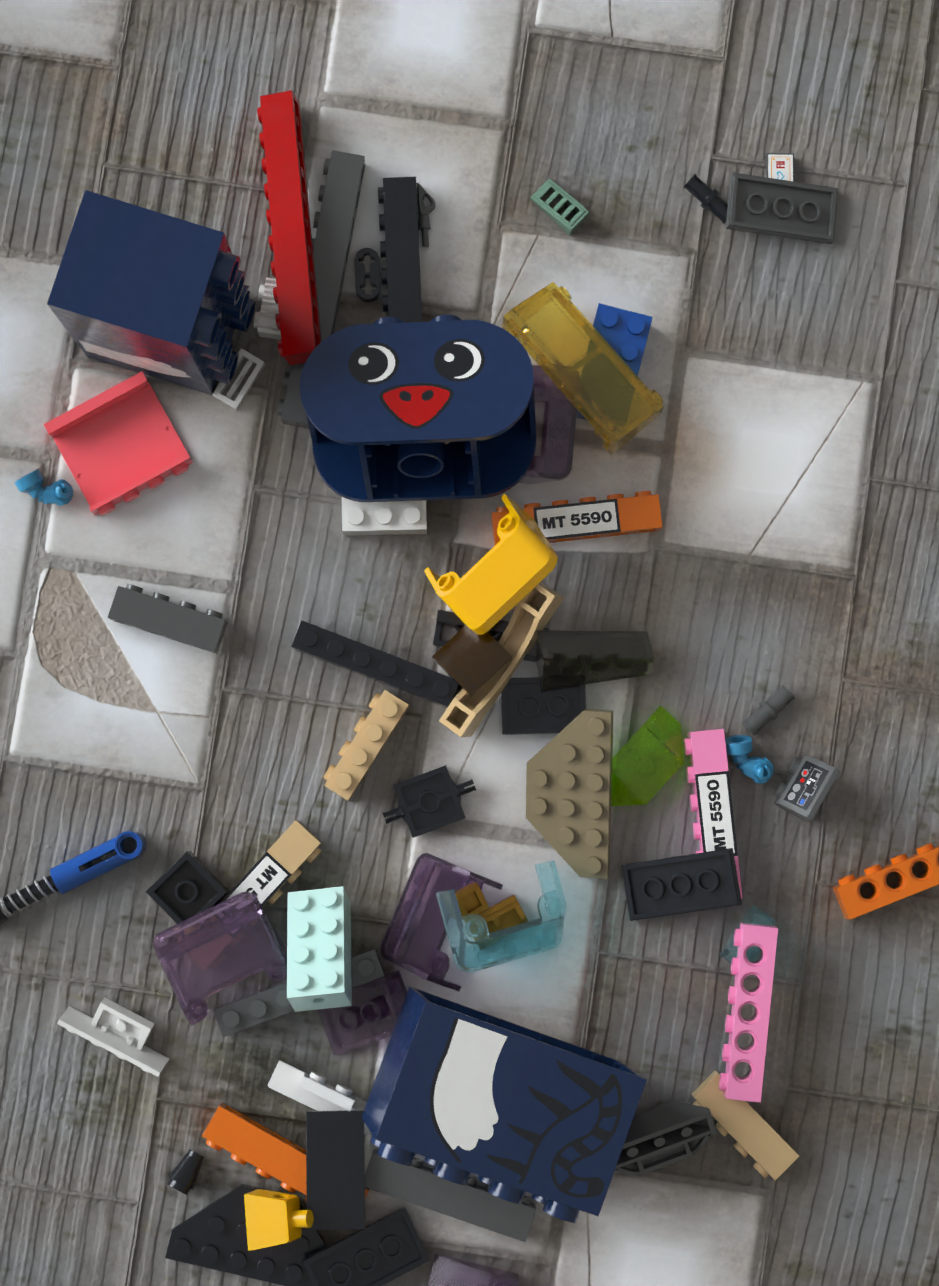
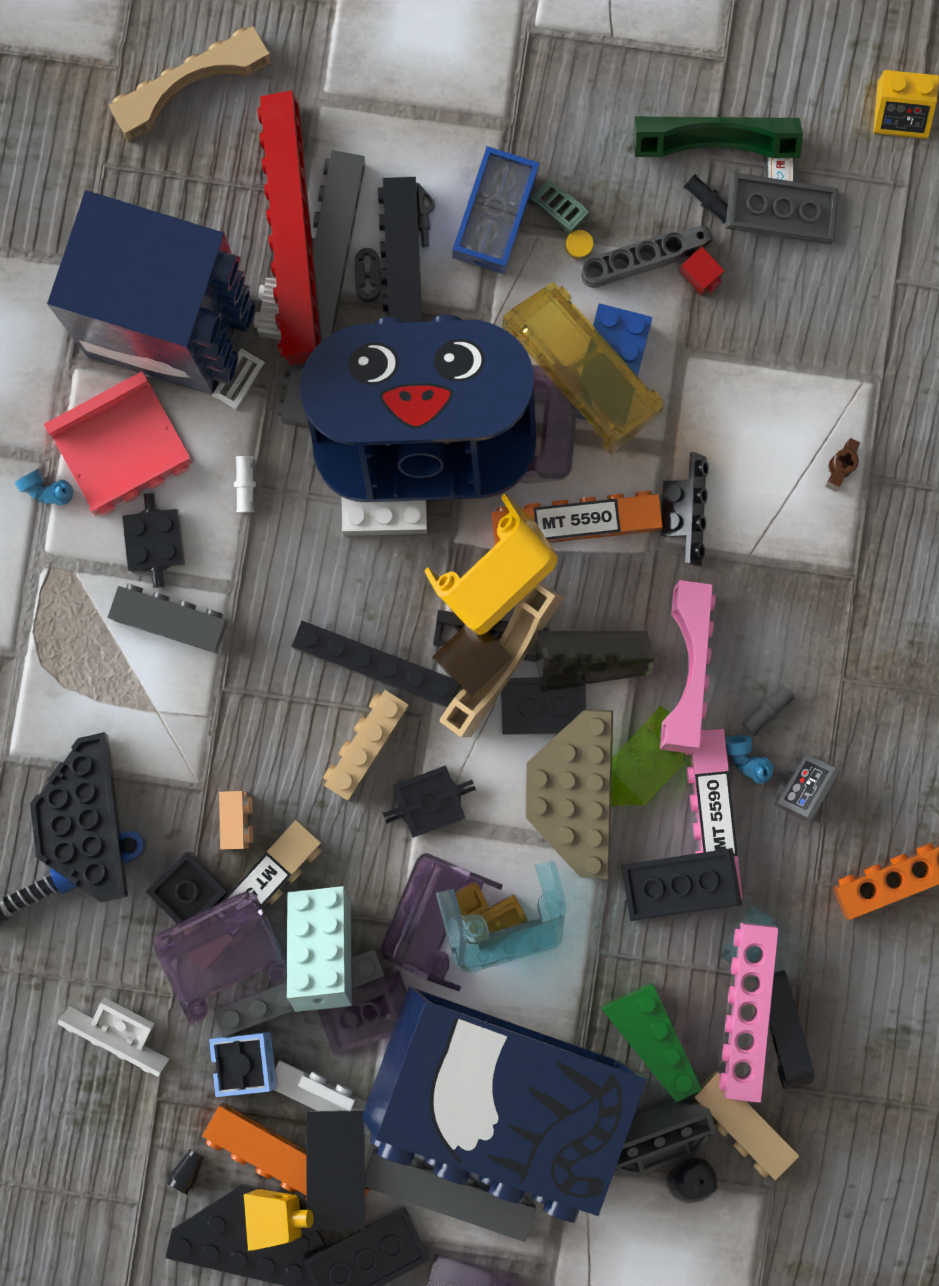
none -> black plate [30,732,128,903]
none -> tan arch [108,26,271,142]
none -> black plate [122,493,185,588]
none -> piece [209,1031,277,1097]
none -> light nougat piece [219,791,254,849]
none -> white pin [234,456,256,513]
none -> clear brick [452,146,539,275]
none -> yellow tile [565,230,593,259]
none -> dark grey piece [581,226,713,288]
none -> green wedge [599,983,702,1102]
none -> dark green arch [633,116,803,158]
none -> bright pink arch [660,580,716,754]
none -> black bracket [661,452,709,566]
none -> black helmet [667,1157,718,1203]
none -> red brick [679,247,724,295]
none -> black beam [756,970,814,1090]
none -> reddish brown piece [825,438,860,491]
none -> yellow slope [873,70,939,139]

